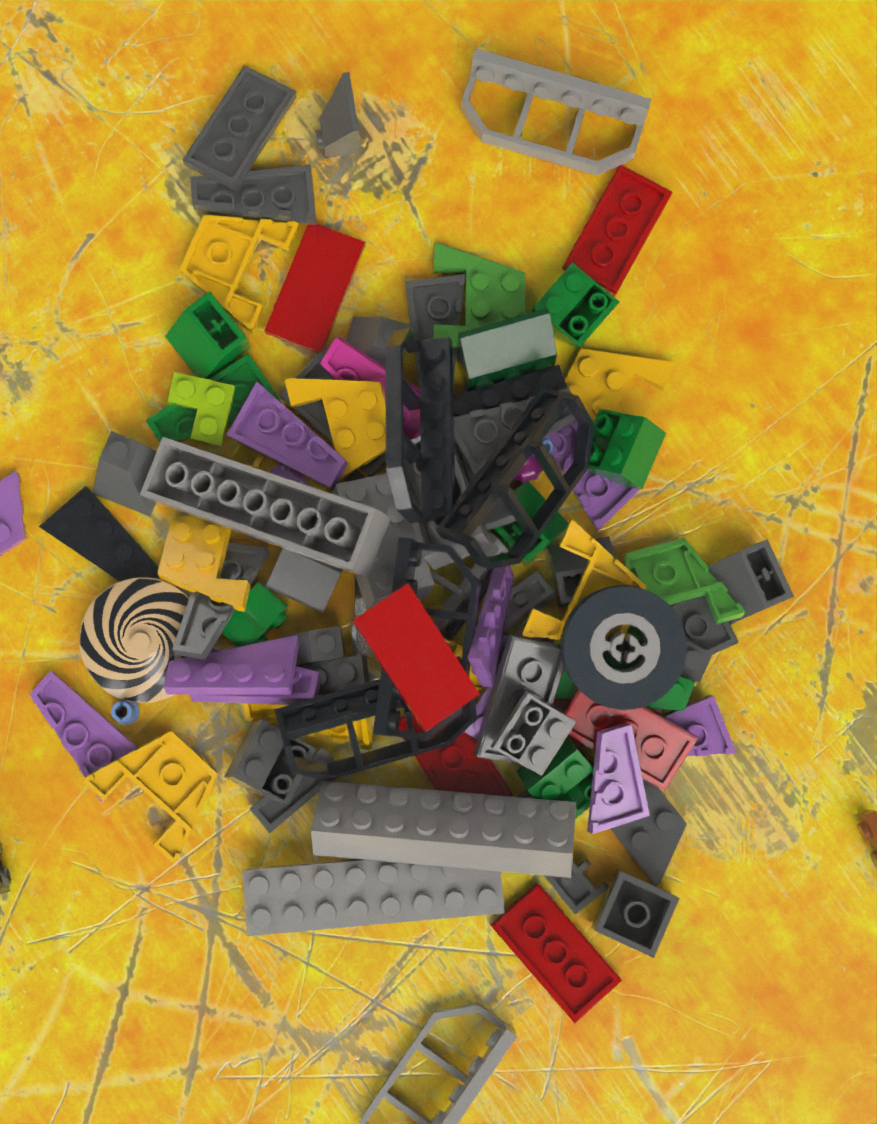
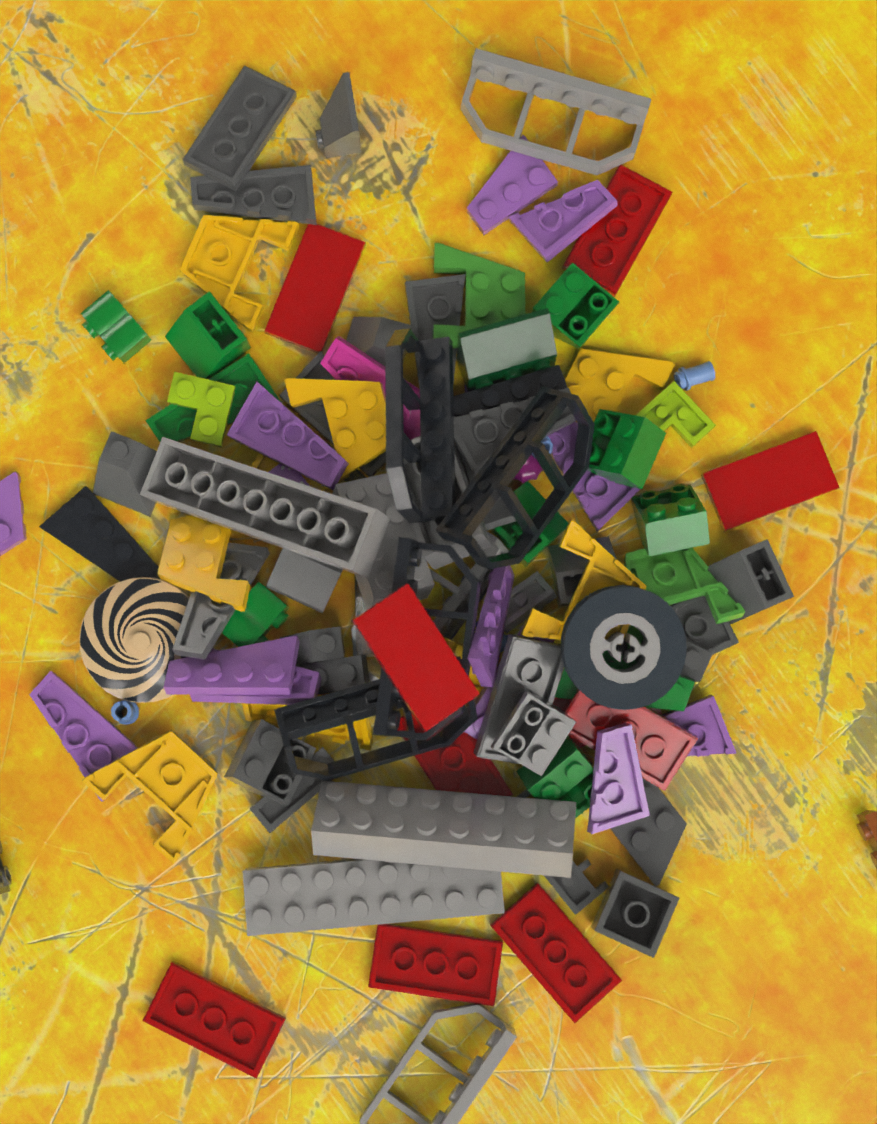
none -> green brick [80,290,151,363]
none -> red tile [142,961,286,1079]
none -> red tile [368,924,503,1006]
none -> medium lavender wing [467,134,558,235]
none -> medium lavender wing [509,180,618,262]
none -> green slope [631,484,710,556]
none -> lime plate [636,381,716,448]
none -> medium blue pin [674,361,716,391]
none -> red tile [701,431,840,532]

